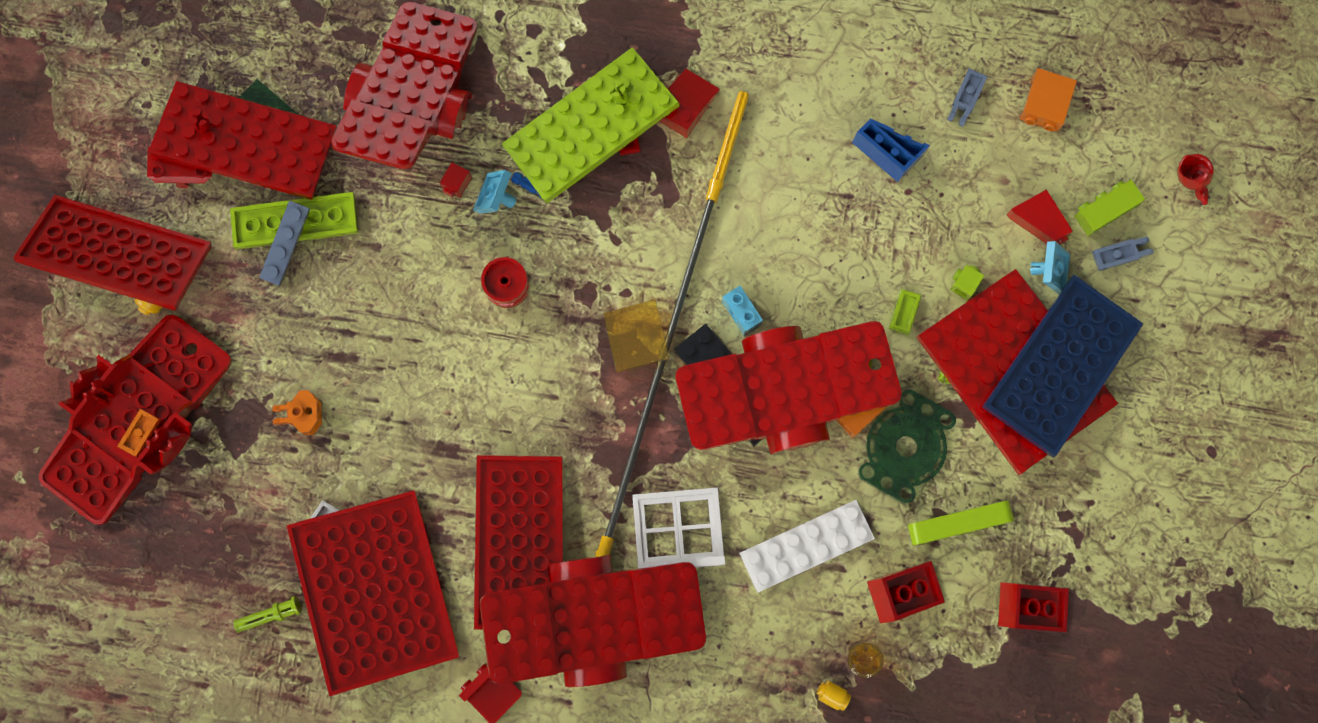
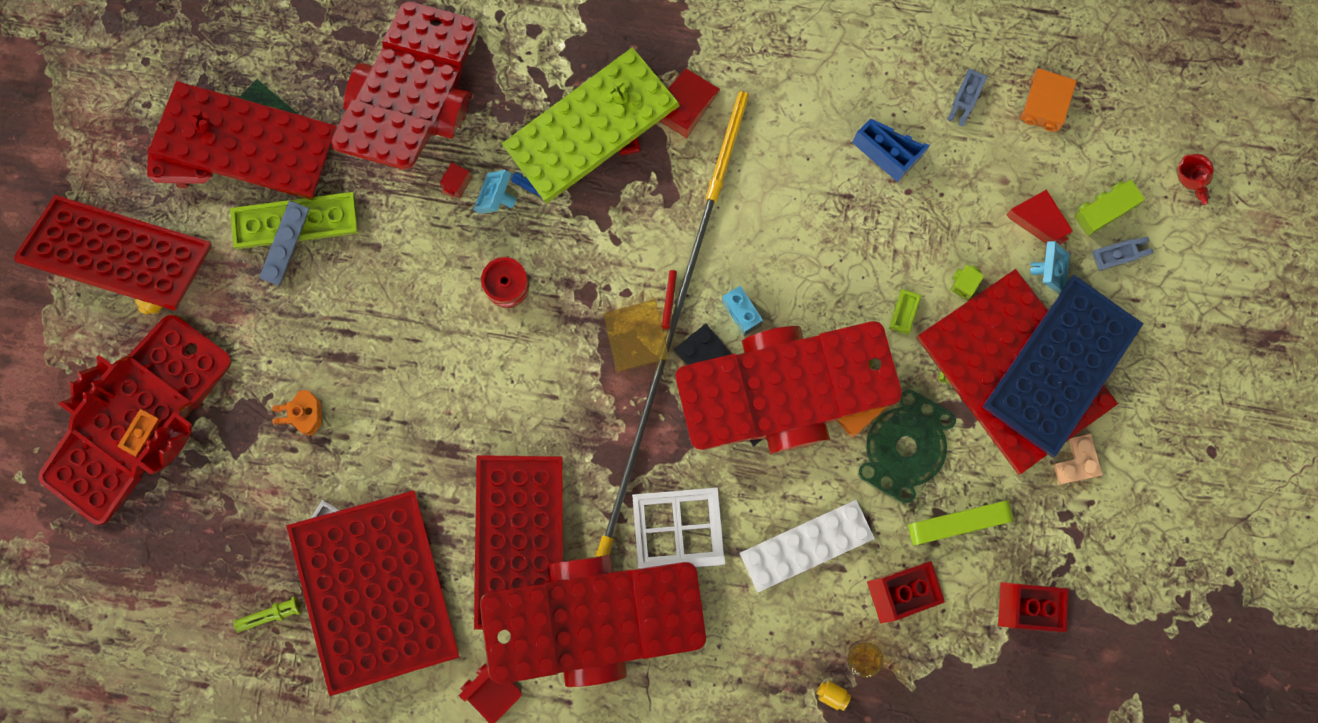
none -> red bar [661,270,677,329]
none -> light nougat plate [1053,434,1102,485]

